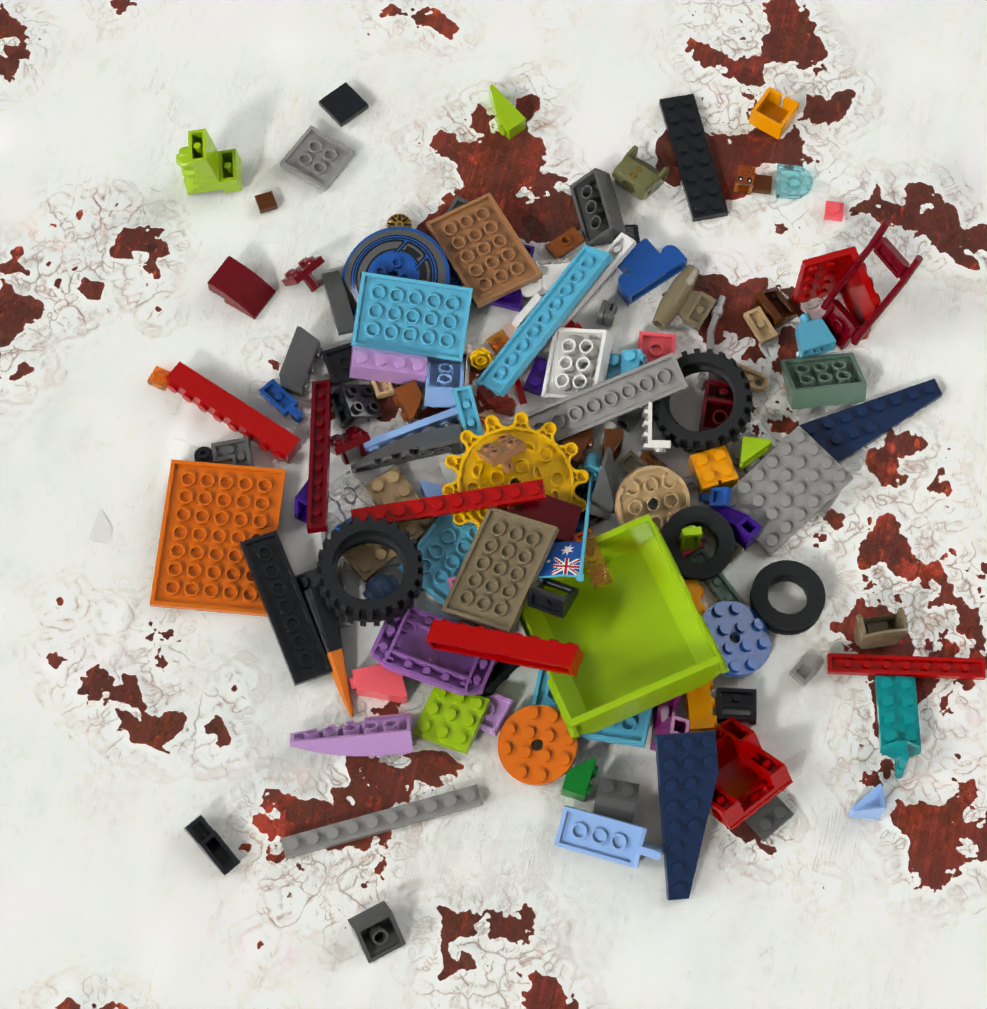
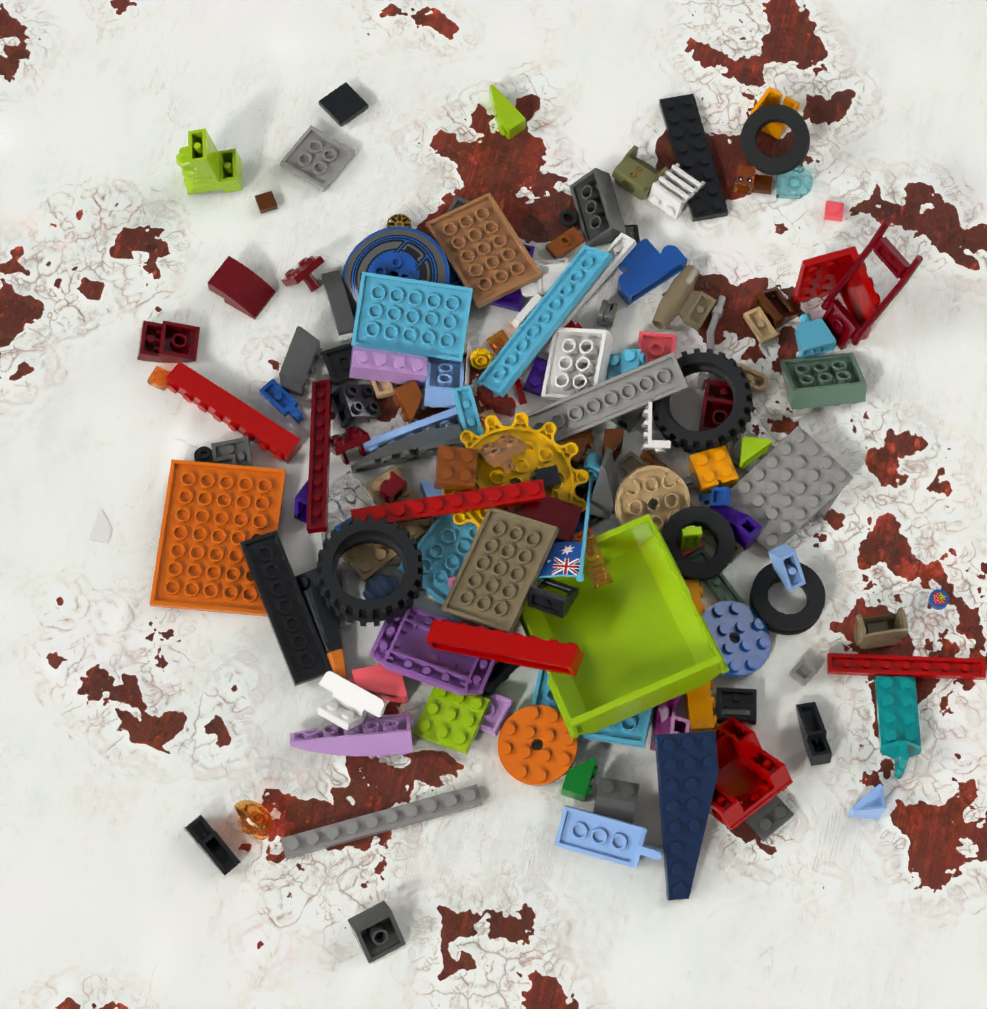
dark blue wing [799,378,942,463] -> none
none -> dark red slope [137,320,200,363]
none -> clear orange hat [234,800,273,840]
none -> white plate [317,671,386,731]
none -> dark red brick [377,471,407,503]
none -> dark orange brick [434,445,478,492]
none -> black brick [530,465,561,491]
none -> black piece [559,209,578,228]
none -> white plate [648,163,706,220]
none -> black tyre [740,104,810,175]
none -> light blue slope [768,543,806,592]
none -> black slope [796,702,832,766]
none -> blue tile [928,589,949,610]

